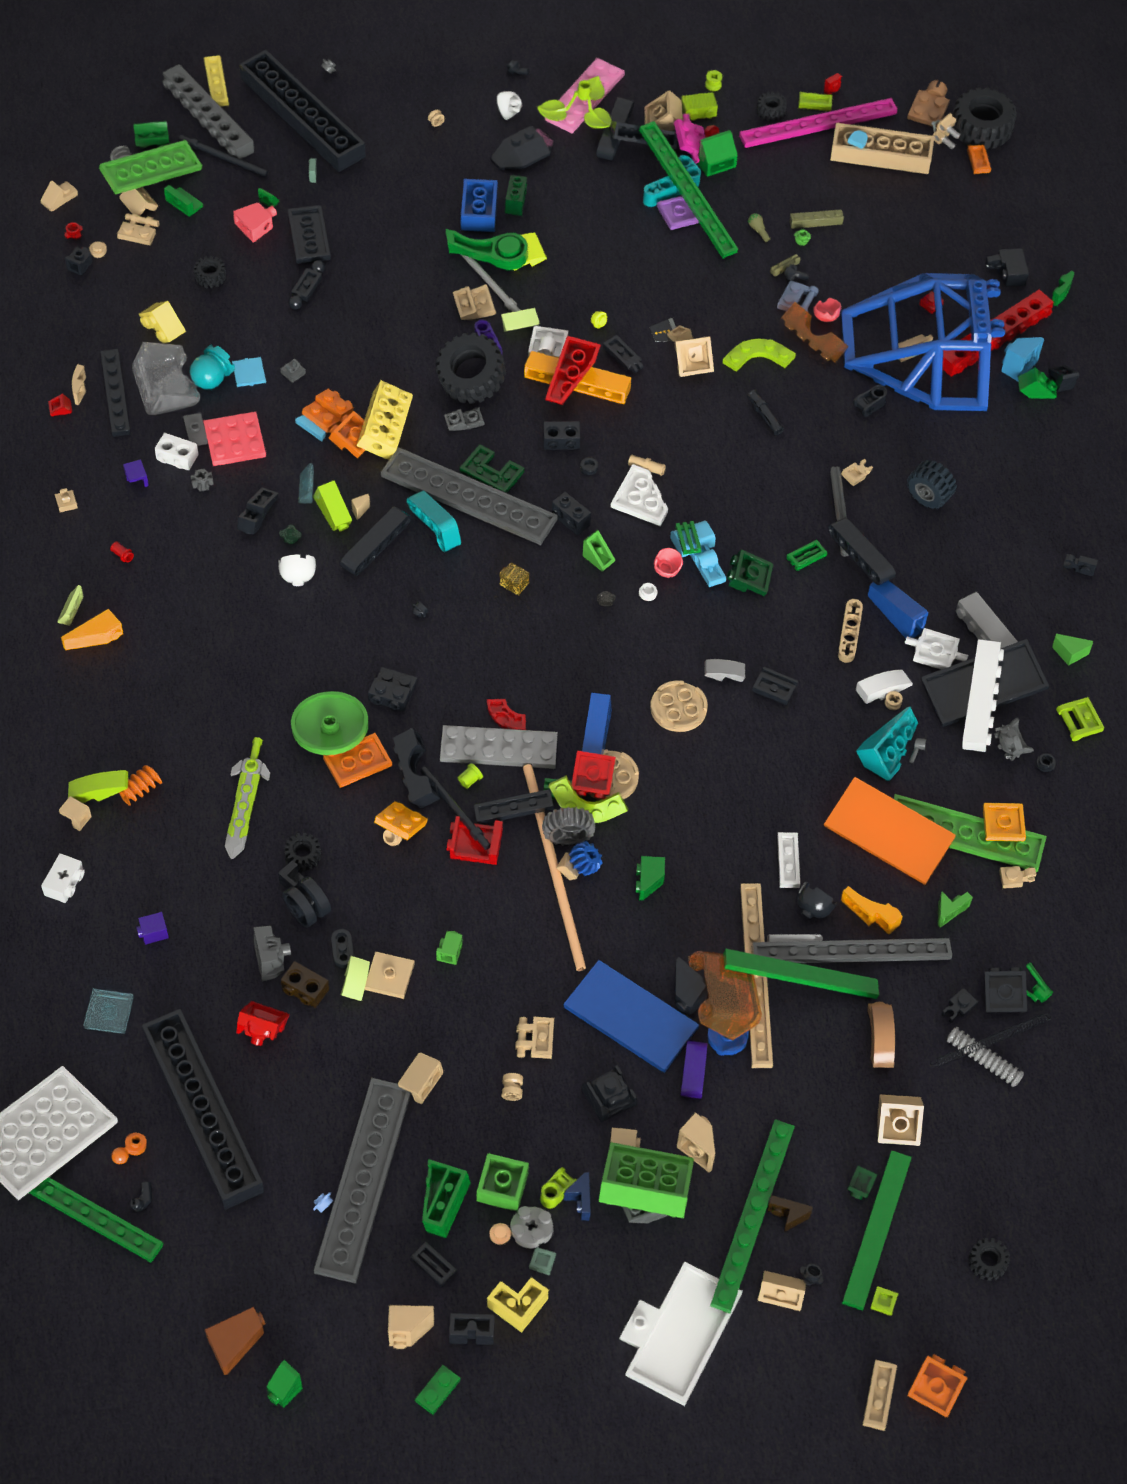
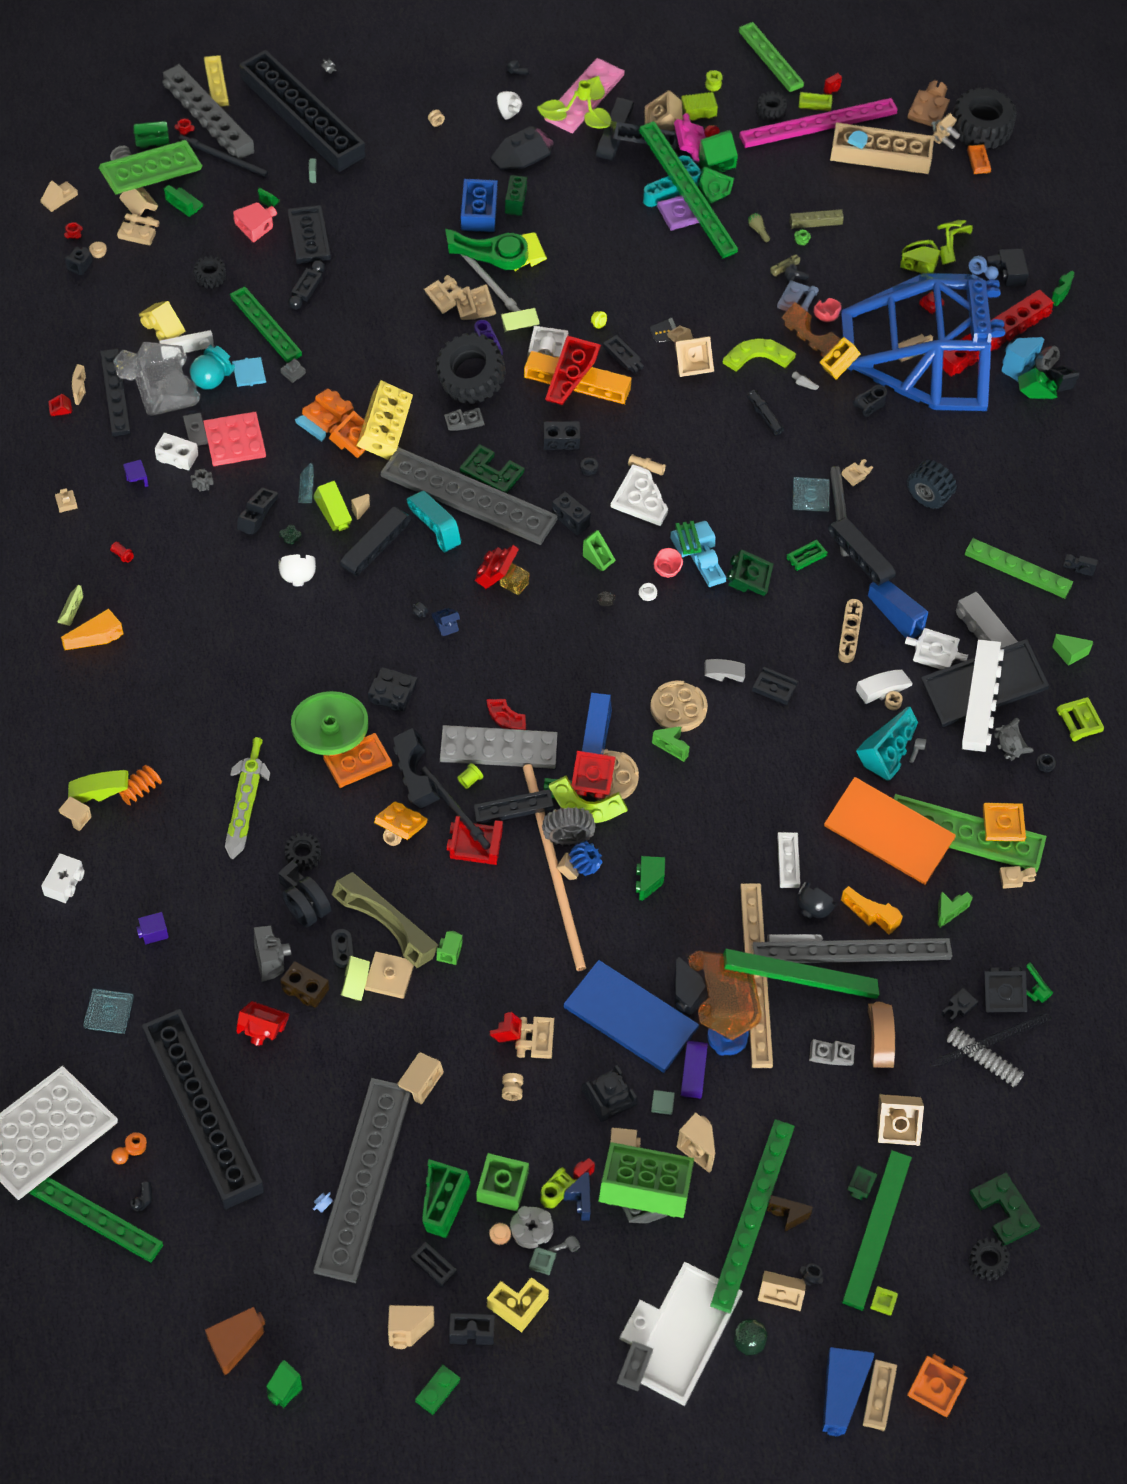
none -> clear brick [113,350,142,381]
none -> white plate [159,330,214,357]
none -> red plate [175,119,195,135]
none -> green plate [230,286,302,363]
none -> olive arch [332,872,438,968]
none -> tan plate [424,275,467,314]
none -> dark blue slope [431,608,460,636]
none -> red plate [475,545,519,589]
none -> red panel [490,1012,522,1043]
none -> dark grey hand [549,1236,580,1252]
none -> red plate [573,1158,595,1179]
none -> dark grey plate [617,1341,654,1391]
none -> sand green tile [651,1090,674,1115]
none -> bright green slope [652,727,690,762]
none -> green plate [698,167,734,204]
none -> clear green hair [734,1319,768,1355]
none -> bright green plate [739,22,804,92]
none -> light grey bar [792,372,819,390]
none -> clear light blue plate [793,477,829,512]
none -> light grey slope [809,1039,855,1065]
none -> yellow brick [819,337,860,379]
none -> blue slope [822,1347,874,1436]
none -> lime slope [900,246,940,273]
none -> lime plant [902,220,973,264]
none -> bright green plate [965,538,1073,599]
none -> medium blue plate [969,256,999,280]
none -> dark green plate [970,1172,1040,1246]
none -> dark grey beam [1035,346,1060,371]

